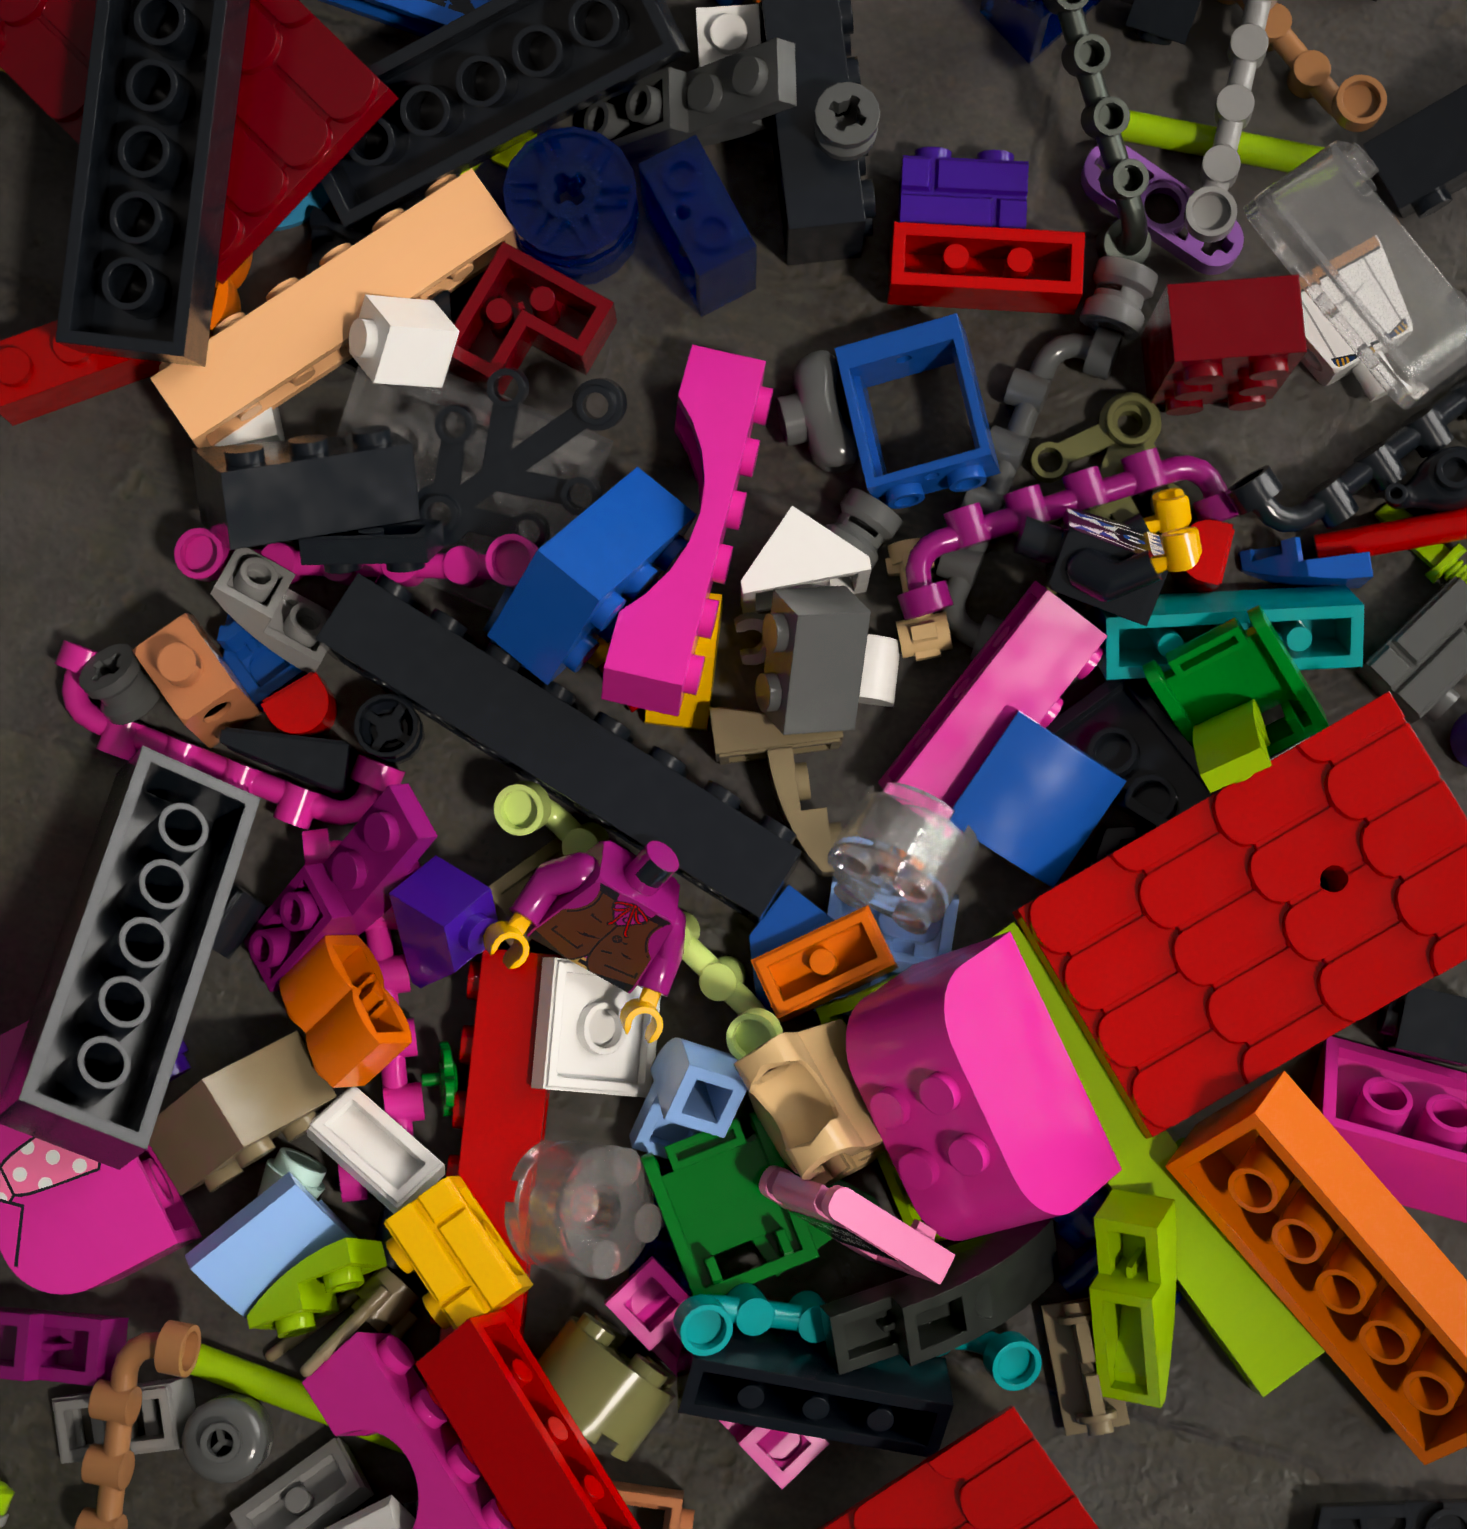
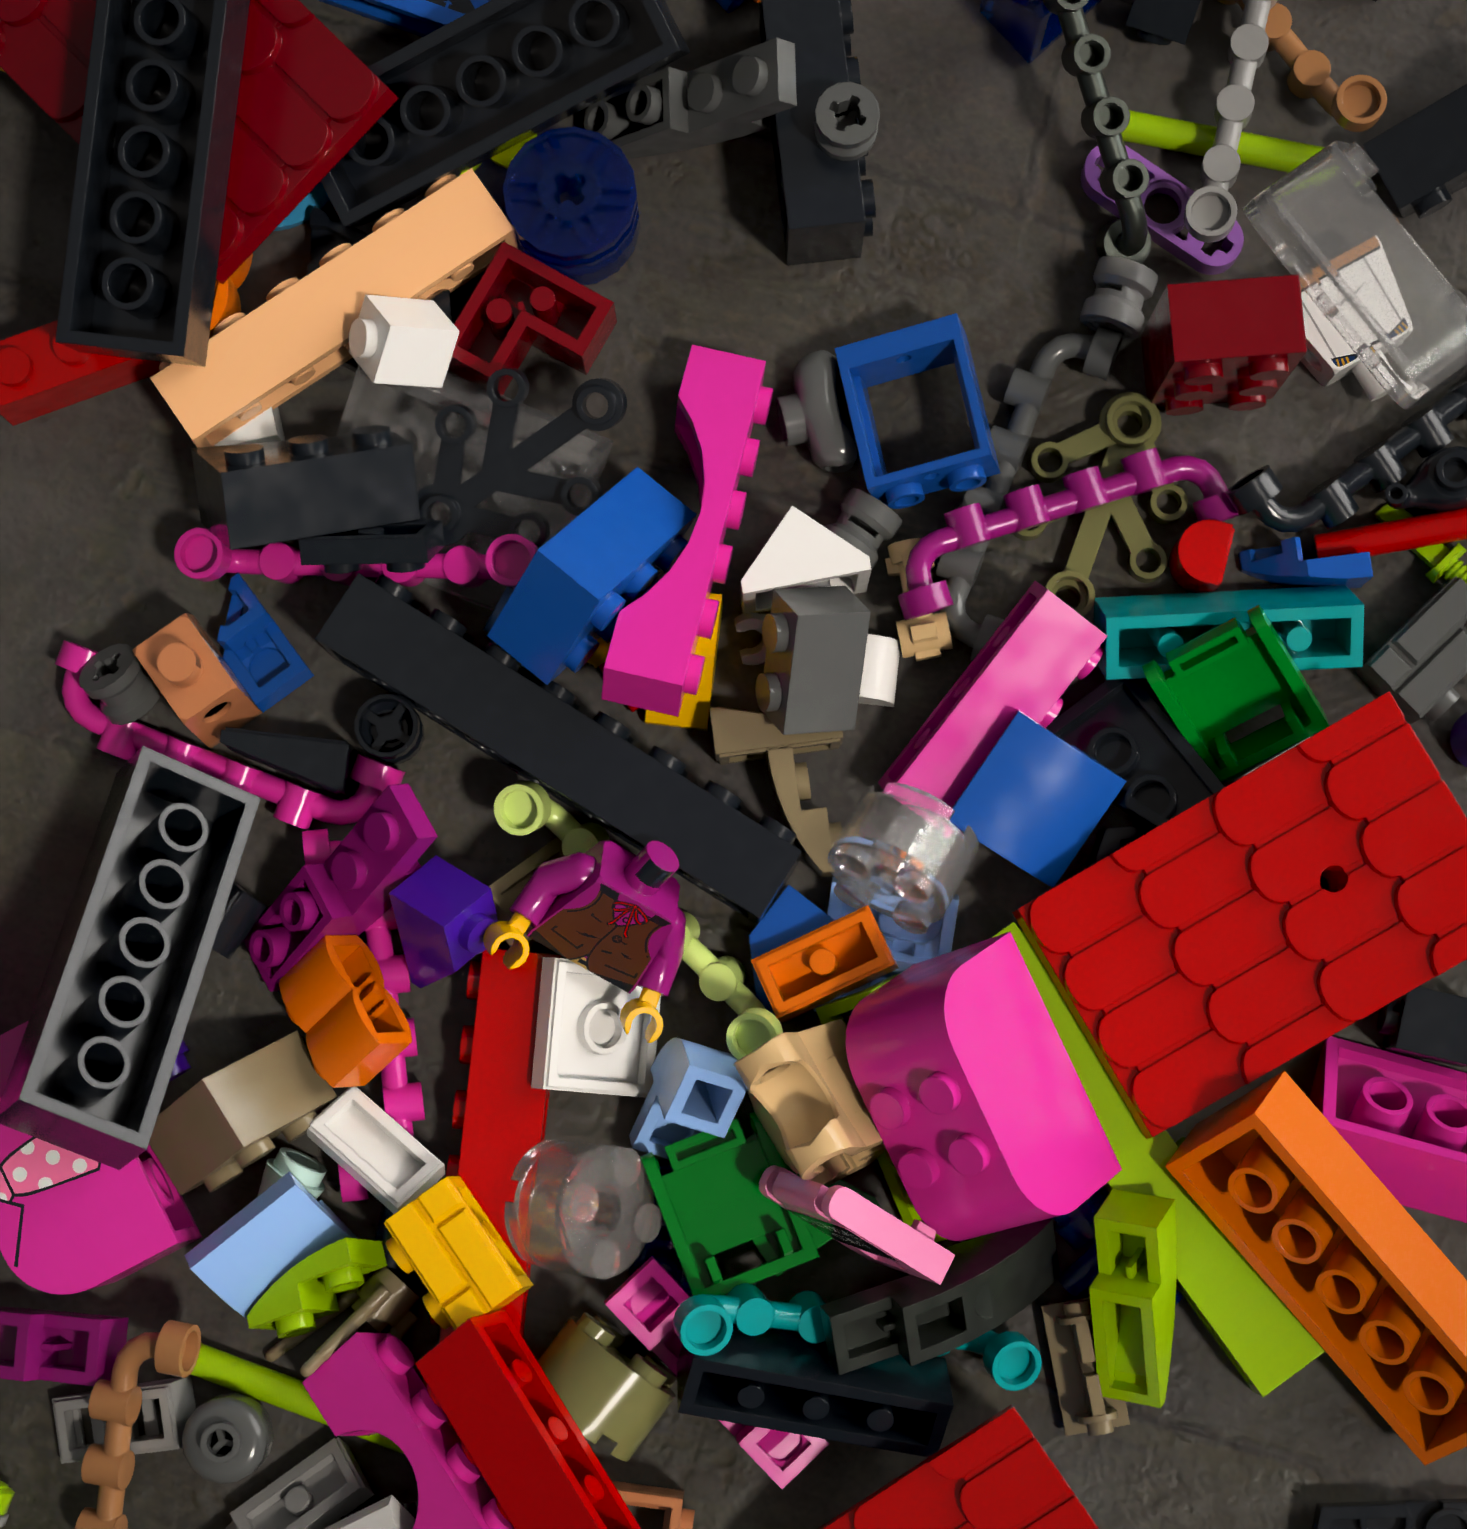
light grey slope [210,547,332,674] -> none
red brick [260,671,337,738] -> none
green plant [421,1041,458,1116] -> none
clear blue window [638,135,757,317] -> none
white brick [696,4,761,67] -> none
red brick [887,222,1085,315] -> none
dark purple brick [898,147,1029,229] -> none
black torso [1014,488,1202,626] -> none
lime slope [1193,699,1272,793] -> none

